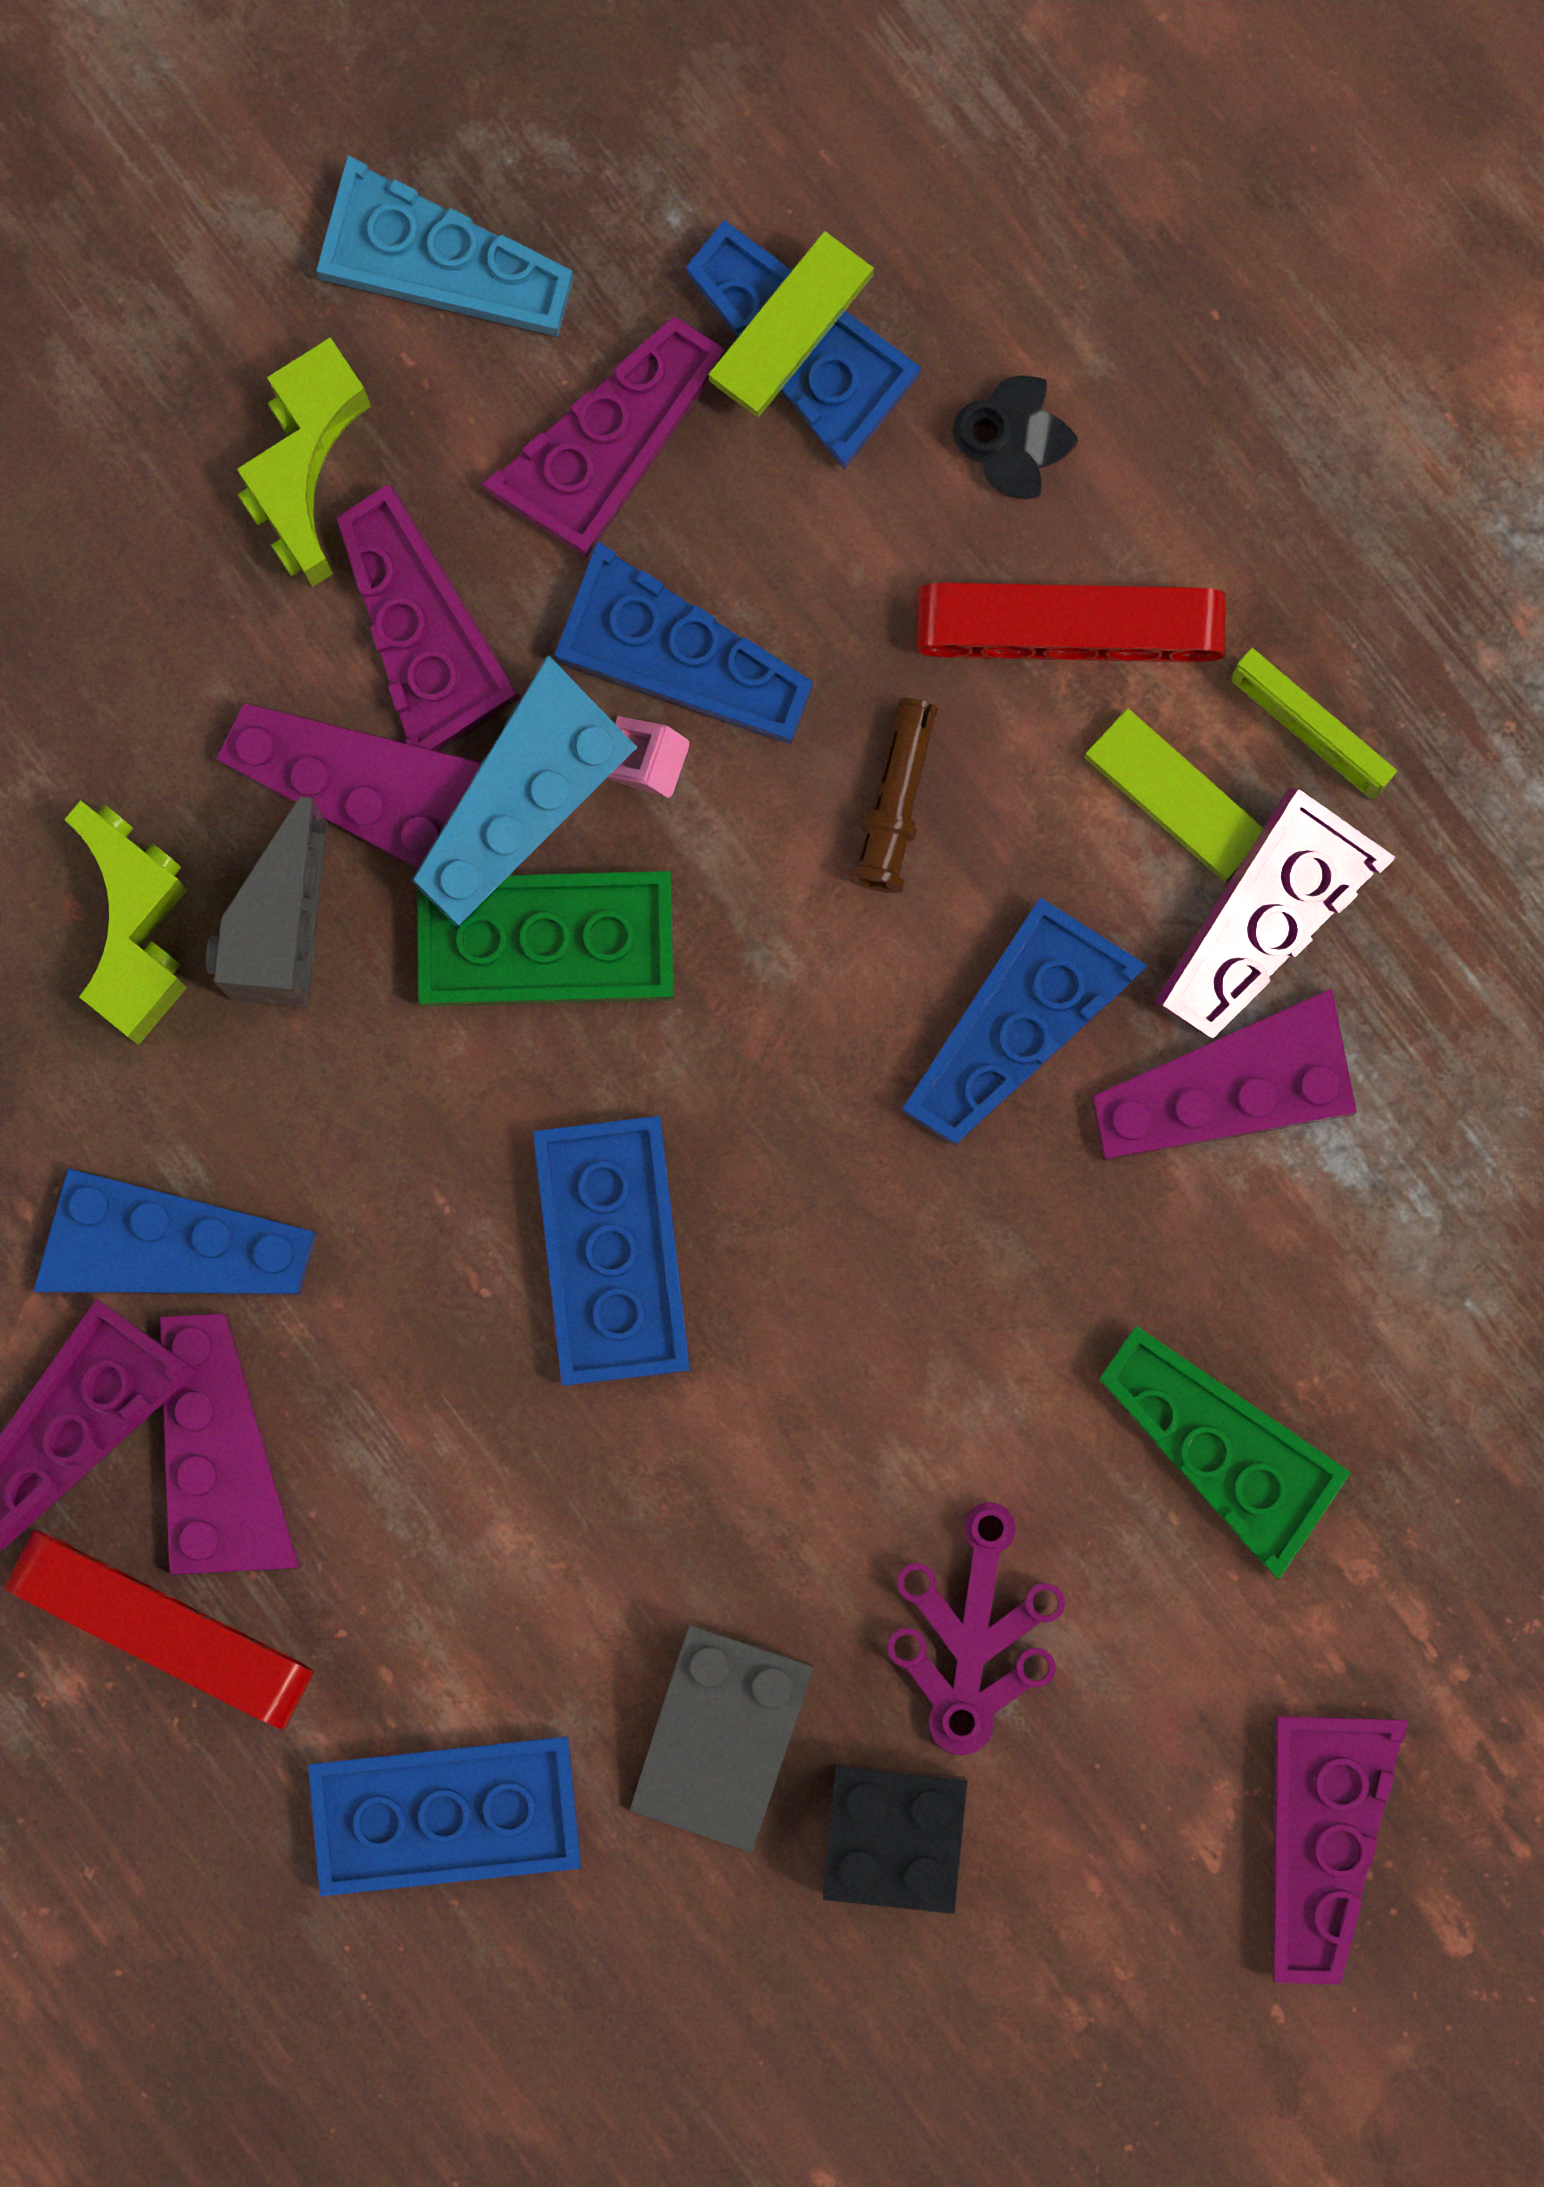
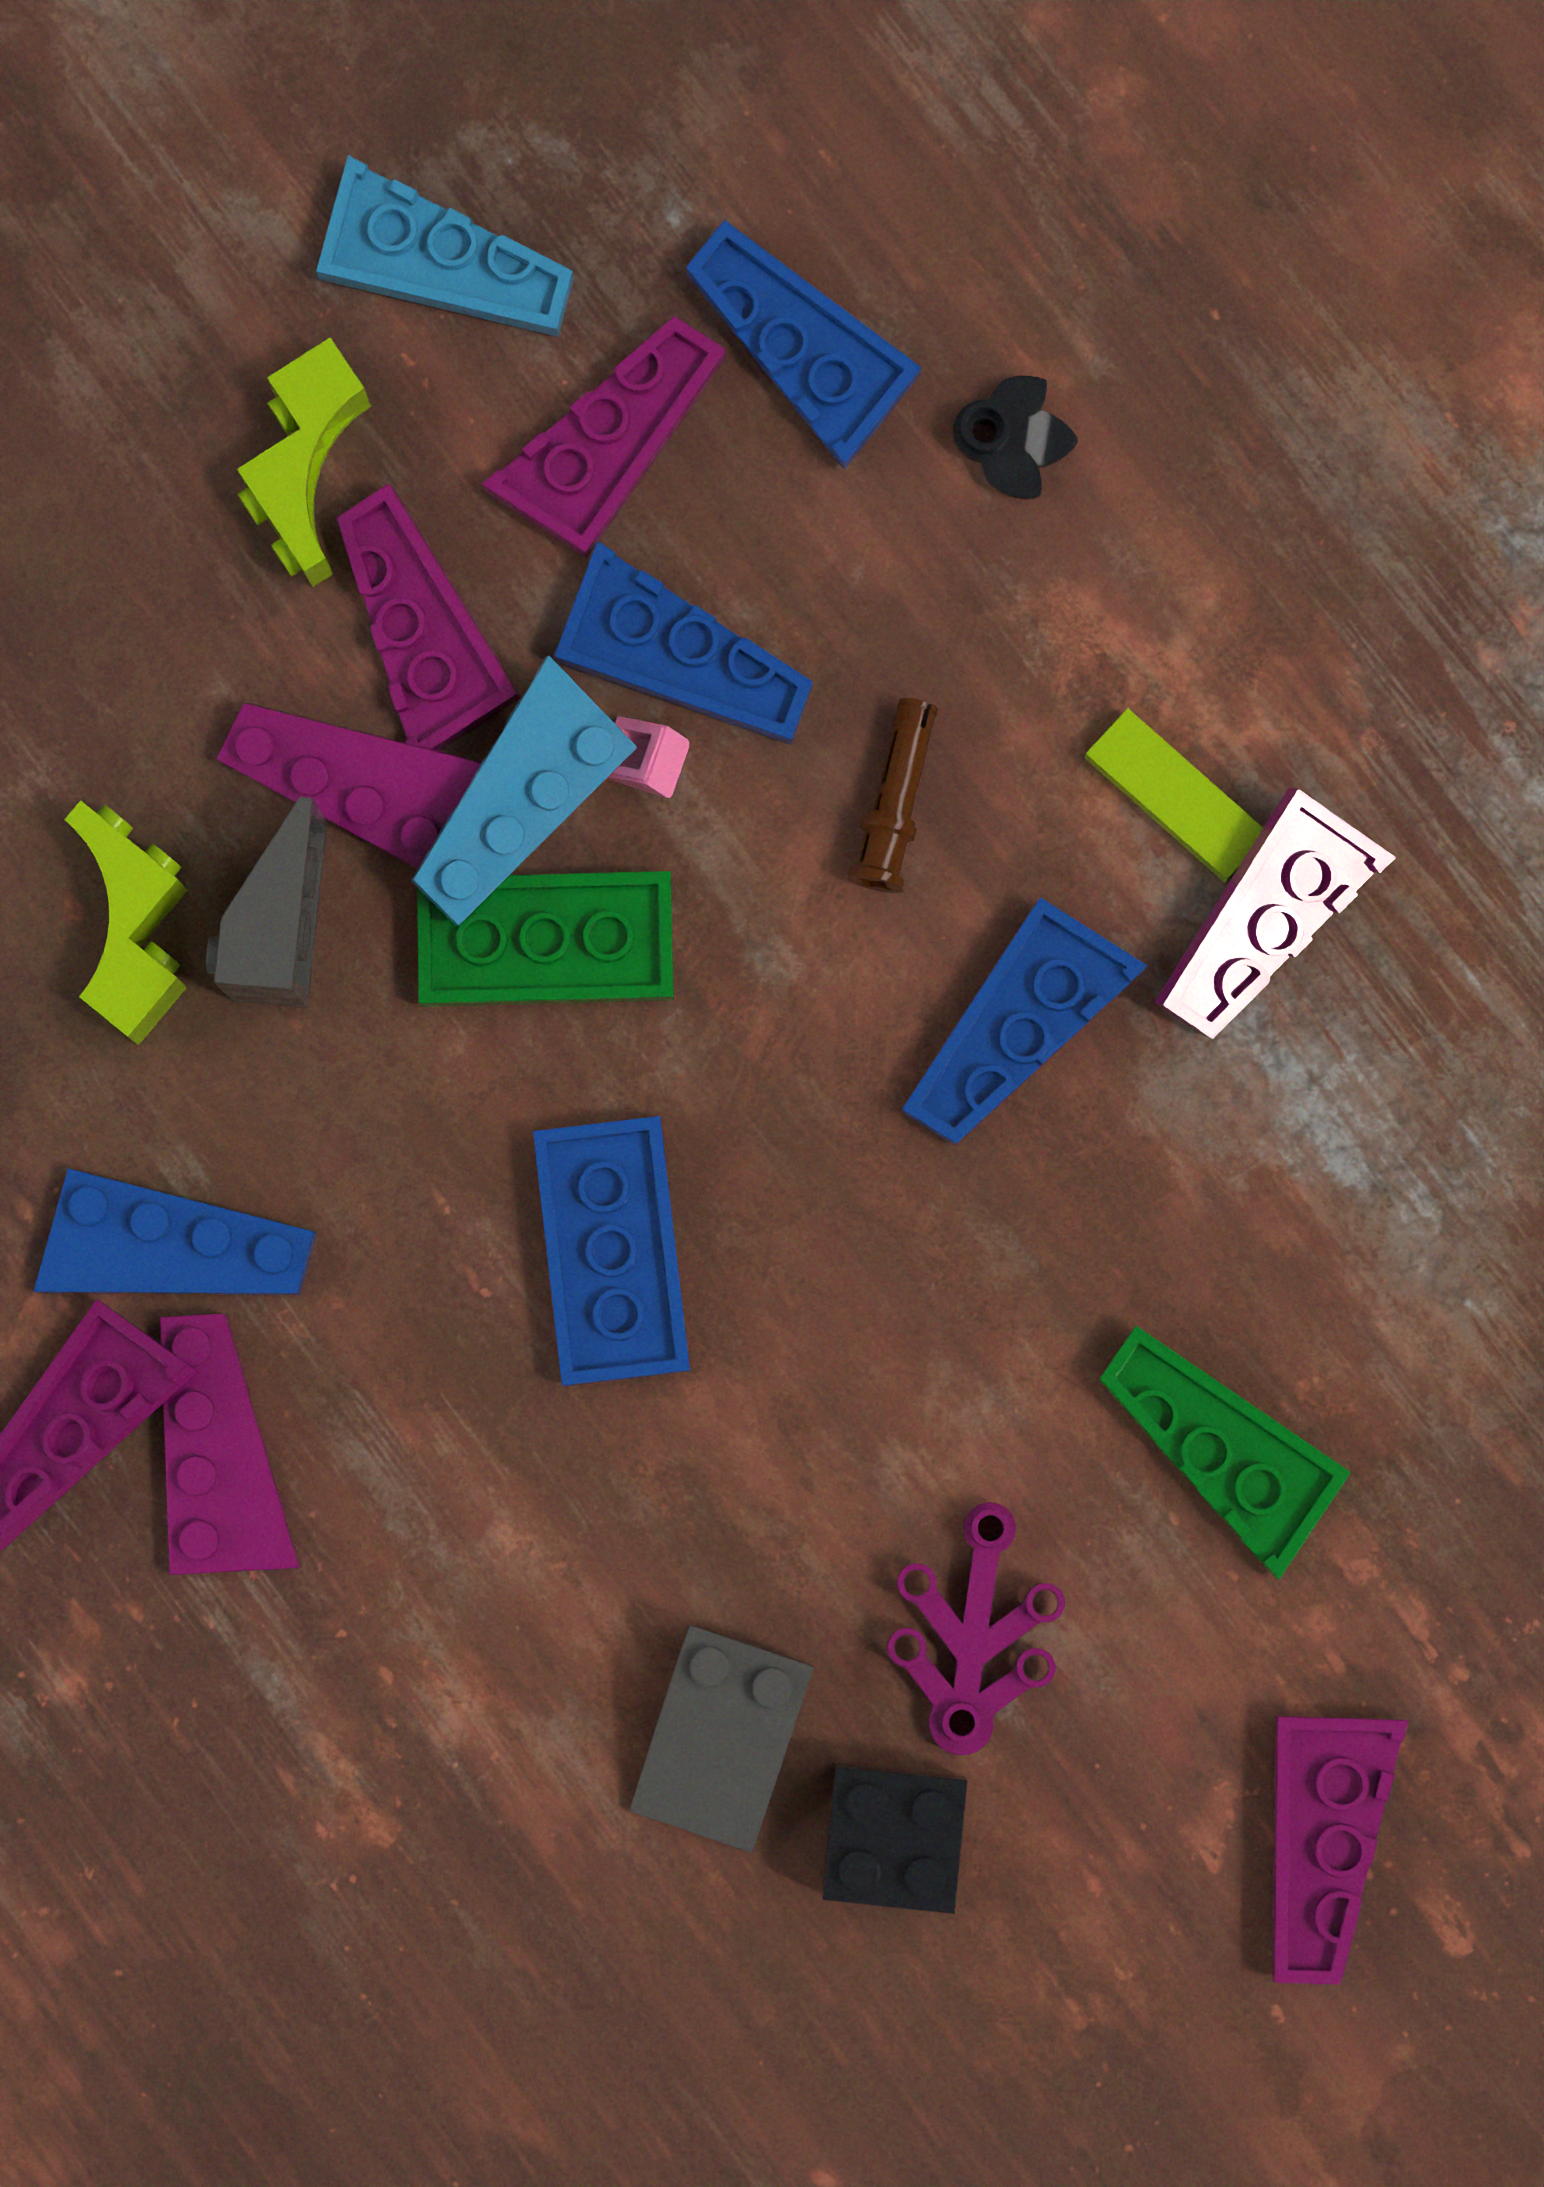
red beam [4,1529,315,1730] -> none
blue plate [308,1736,582,1896] -> none
lime tile [708,231,874,418] -> none
red beam [917,583,1226,663] -> none
magenta wing [1092,988,1357,1161] -> none
lime tile [1231,648,1397,800] -> none

